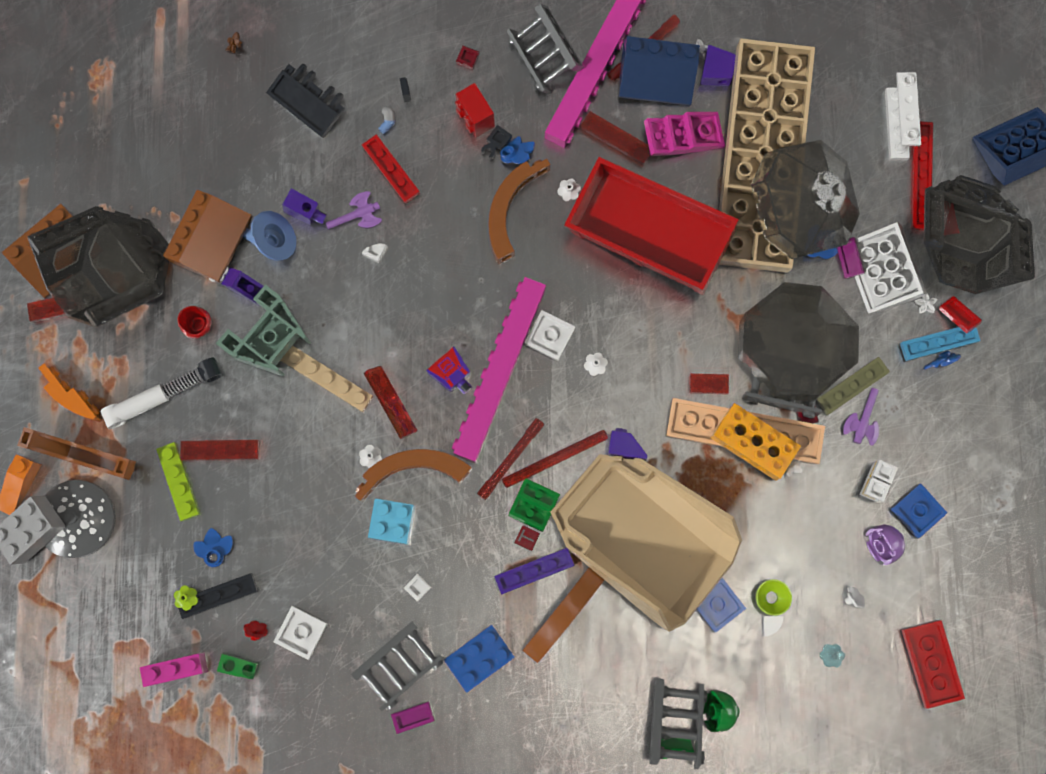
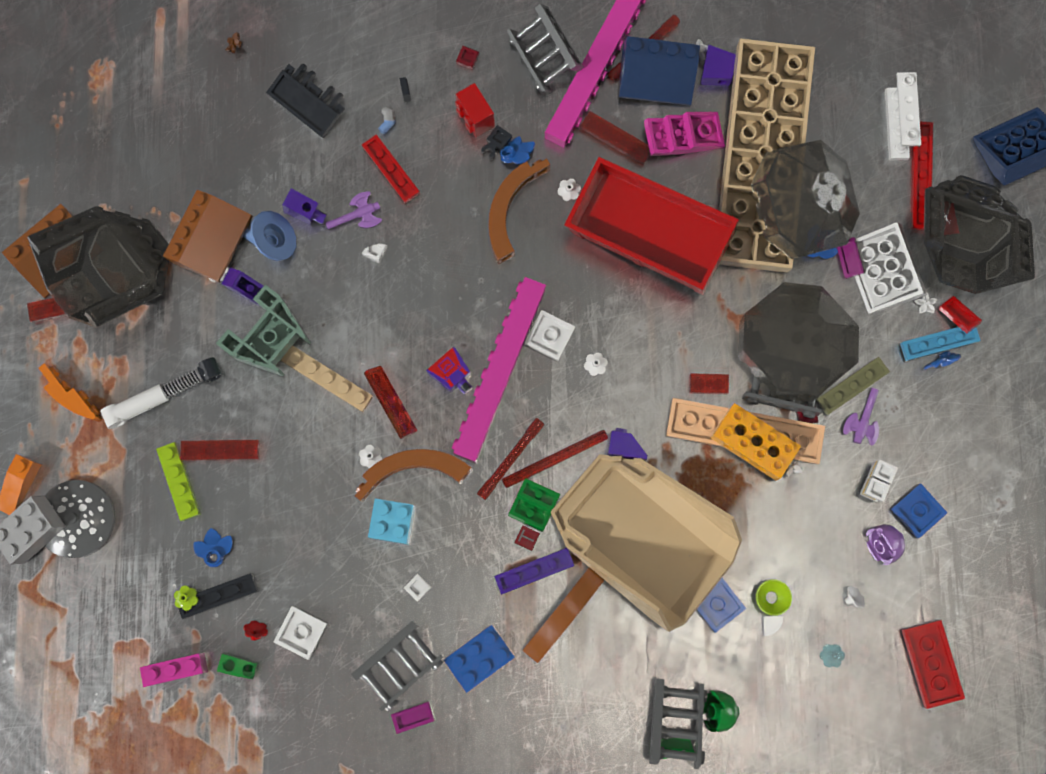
dark orange arch [17,427,136,480] -> none
red hair [177,306,212,339] -> none

